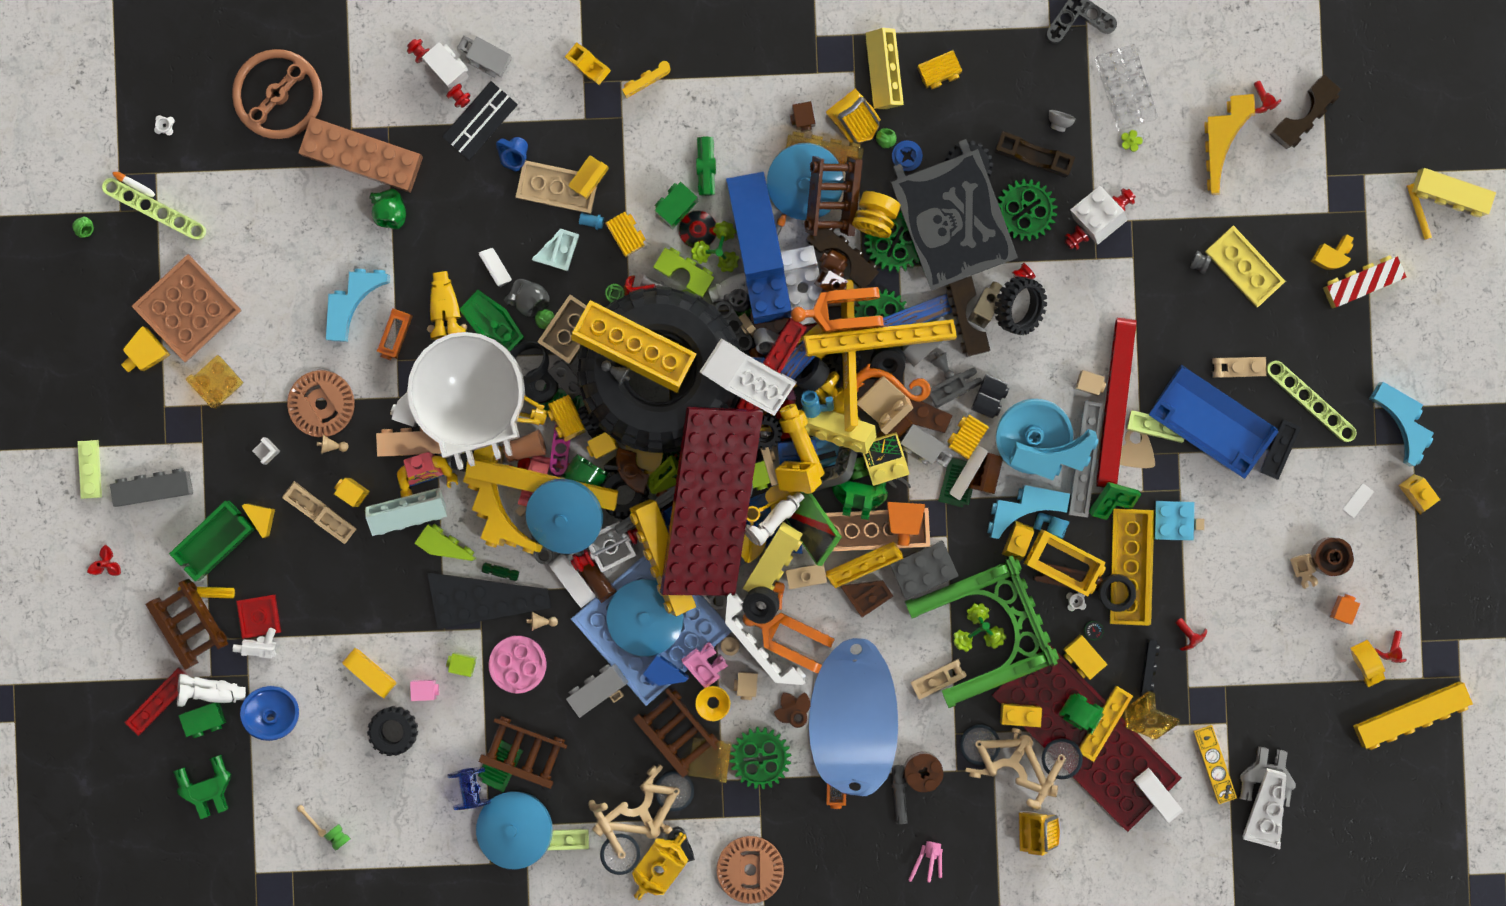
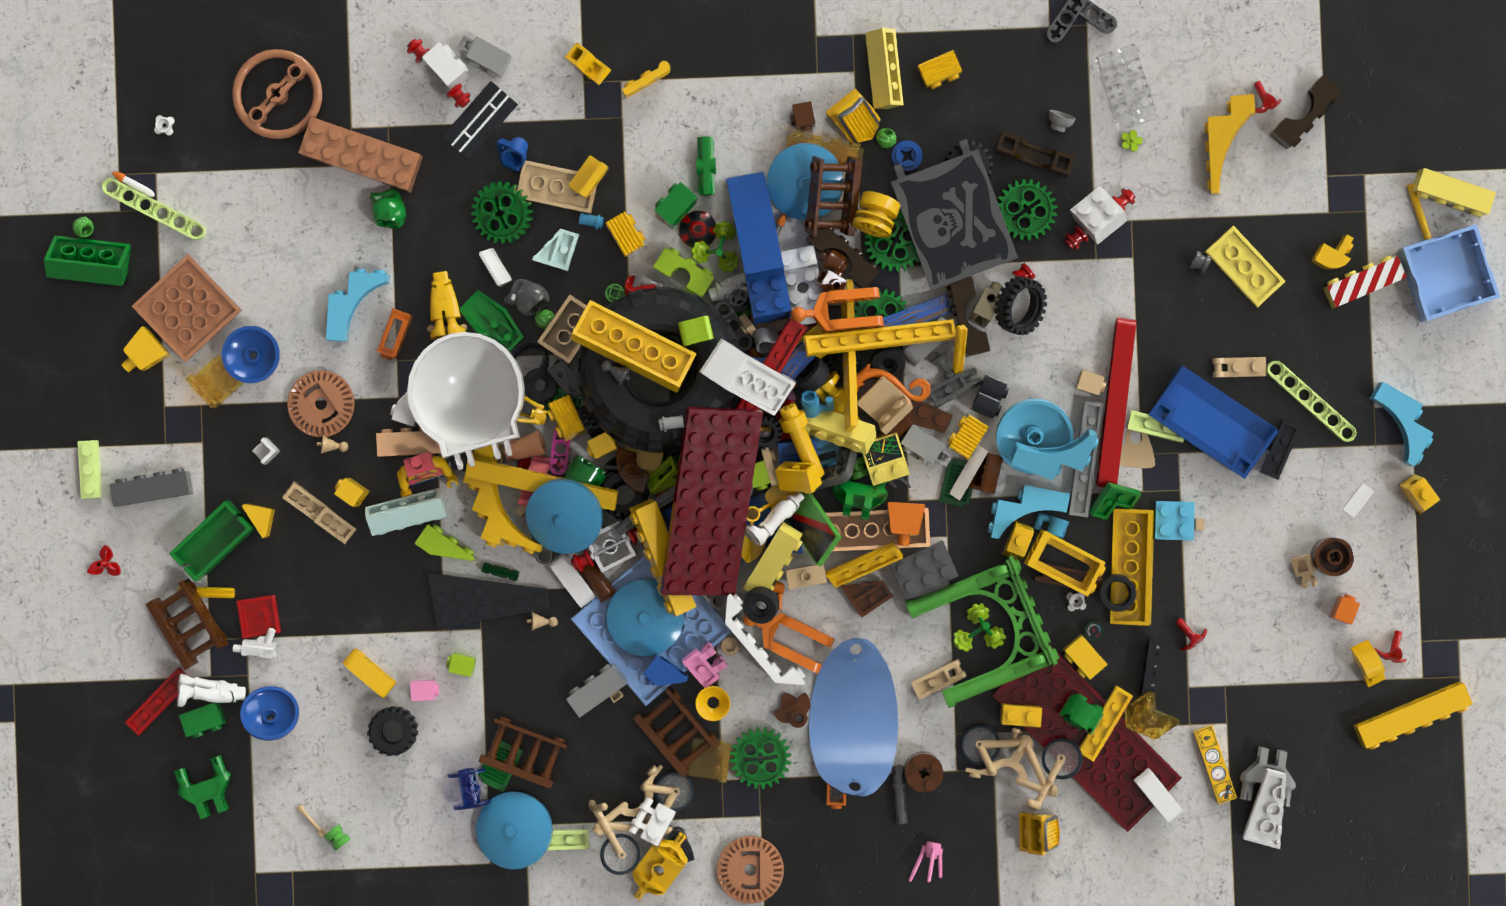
bright pink tile [489,636,547,694] -> none
tan brick [733,671,758,700] -> none
none -> green slope [44,235,131,286]
none -> blue dish [222,326,280,384]
none -> green gear [471,181,533,244]
none -> white plate [629,797,676,847]
none -> light grey pin [659,415,684,432]
none -> lime piece [678,316,714,346]
none -> yellow axle [952,325,968,375]
none -> light blue tile [1398,224,1500,322]

